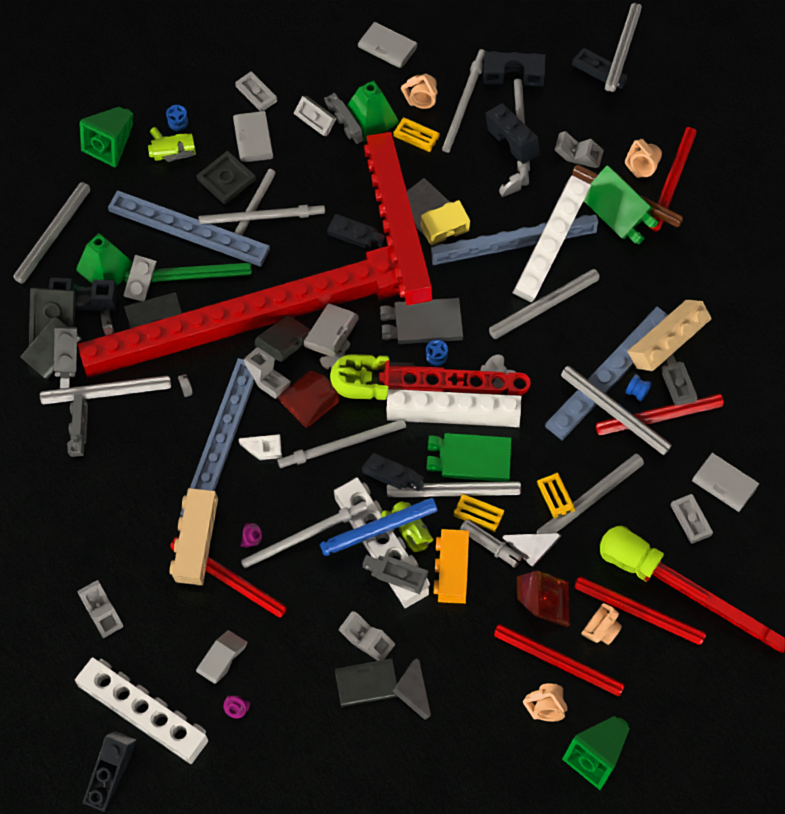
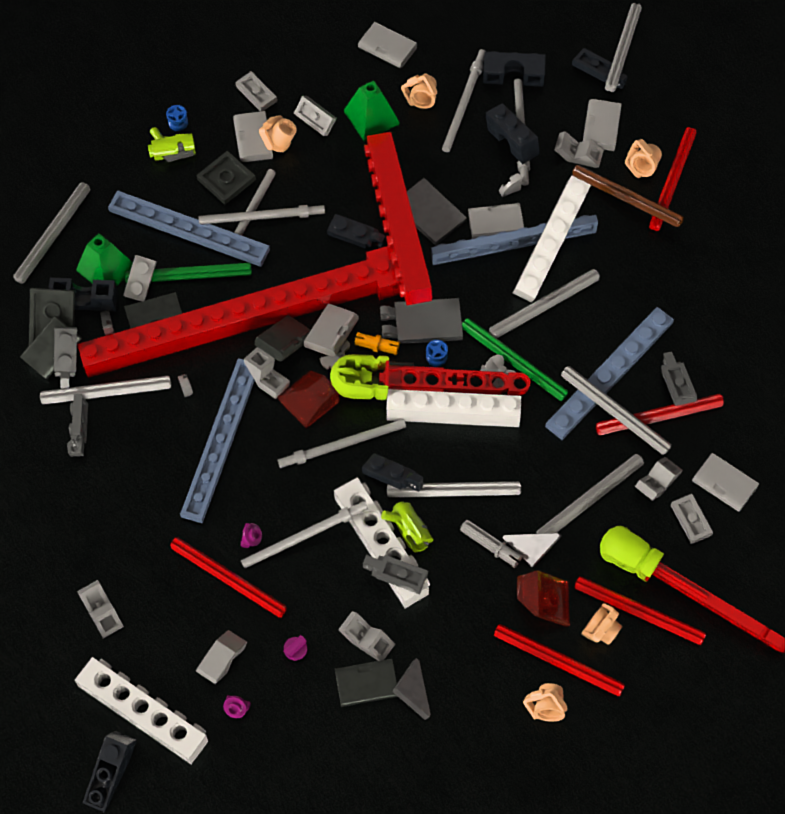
green slope [80,107,133,168] -> none
tan brick [170,488,218,585] -> none
white tile [239,435,282,460] -> none
blue piece [320,498,438,556] -> none
dark grey hinge [324,93,363,144] -> none
yellow tile [394,117,440,152] -> none
light yellow brick [421,200,470,246] -> none
green tile [427,433,511,482] -> none
light orange brick [434,529,469,604] -> none
yellow tile [454,494,504,532] -> none
yellow tile [537,473,575,519] -> none
green slope [562,716,630,790] -> none
green tile [583,165,659,244] -> none
blue wheel [626,374,652,401] -> none
tan brick [627,300,712,371] -> none
none -> light nougat piece [259,115,297,152]
none -> magenta plate [283,635,307,661]
none -> light orange pin [354,332,400,355]
none -> green axle [462,318,568,401]
none -> light grey piece [468,203,524,239]
none -> light grey piece [583,99,622,151]
none -> light grey slope [635,457,683,501]

